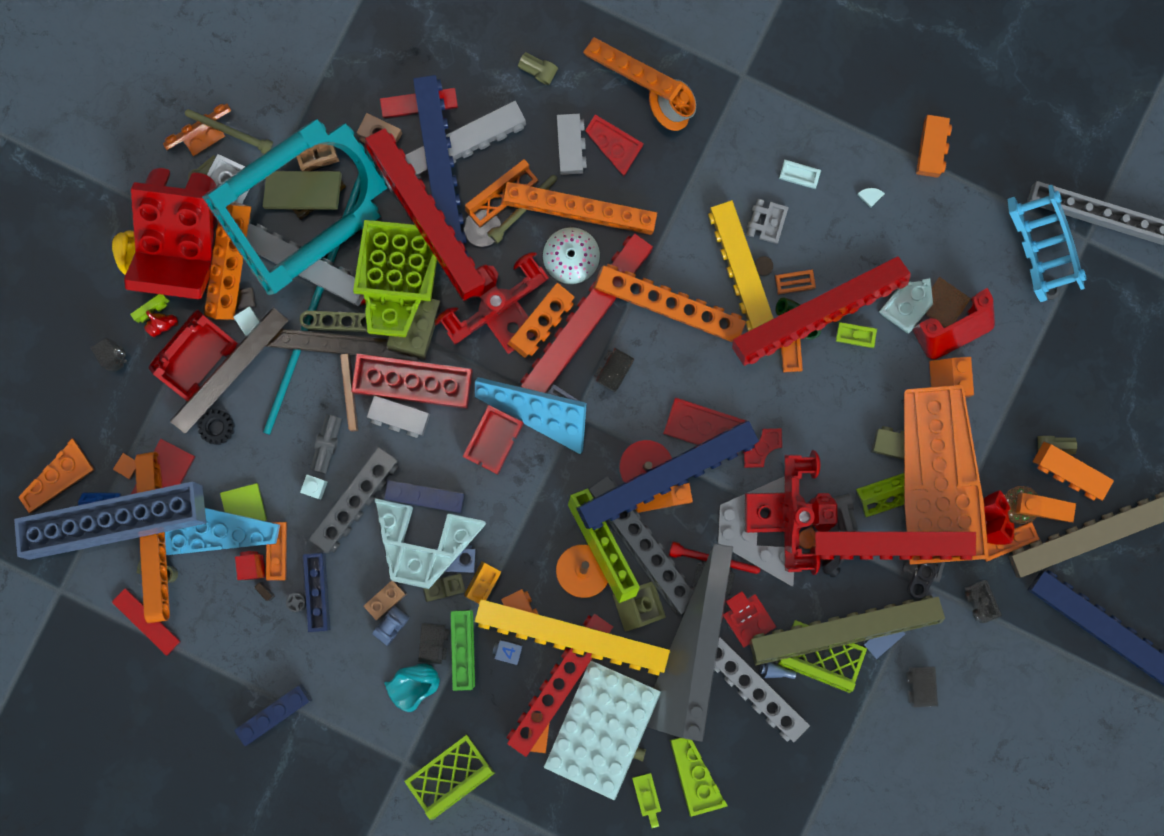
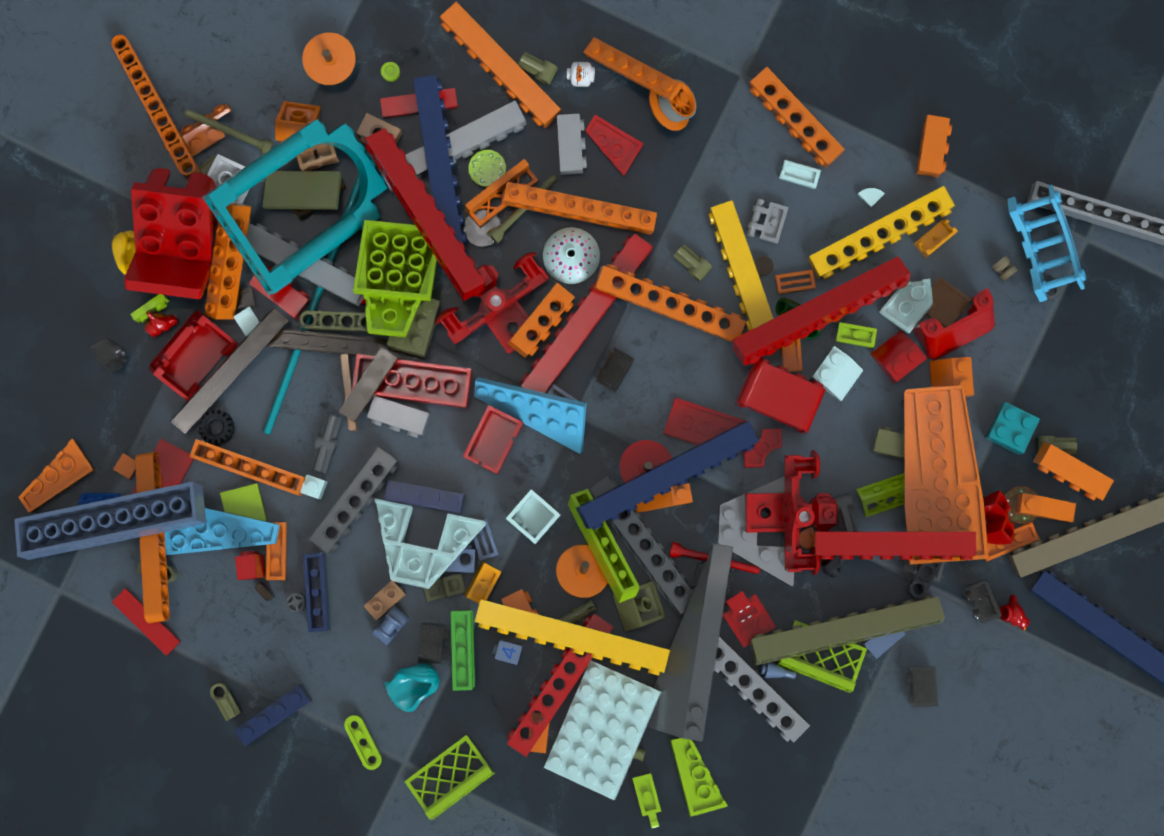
none -> orange beam [111,35,200,180]
none -> orange brick [189,439,305,496]
none -> olive piece [210,682,241,721]
none -> red brick [249,266,311,320]
none -> orange slope [275,101,321,141]
none -> orange piece [302,33,356,85]
none -> tile [338,347,398,422]
none -> lime plate [344,715,382,770]
none -> lime tile [381,62,400,82]
none -> orange brick [440,2,561,129]
none -> lime tile [469,150,506,188]
none -> sand blue tile [473,518,499,561]
none -> light aqua piece [506,489,561,544]
none -> olive pin [558,599,597,624]
none -> white head [567,62,595,87]
none -> olive piece [673,244,713,282]
none -> red windscreen [735,358,826,435]
none -> orange brick [749,67,845,168]
none -> yellow brick [807,186,955,279]
none -> light aqua slope [810,346,863,401]
none -> red slope [870,331,927,384]
none -> light orange hinge [914,219,958,259]
none -> teal brick [985,402,1040,455]
none -> dark tan wheel [992,255,1018,282]
none -> red animal [999,595,1030,631]

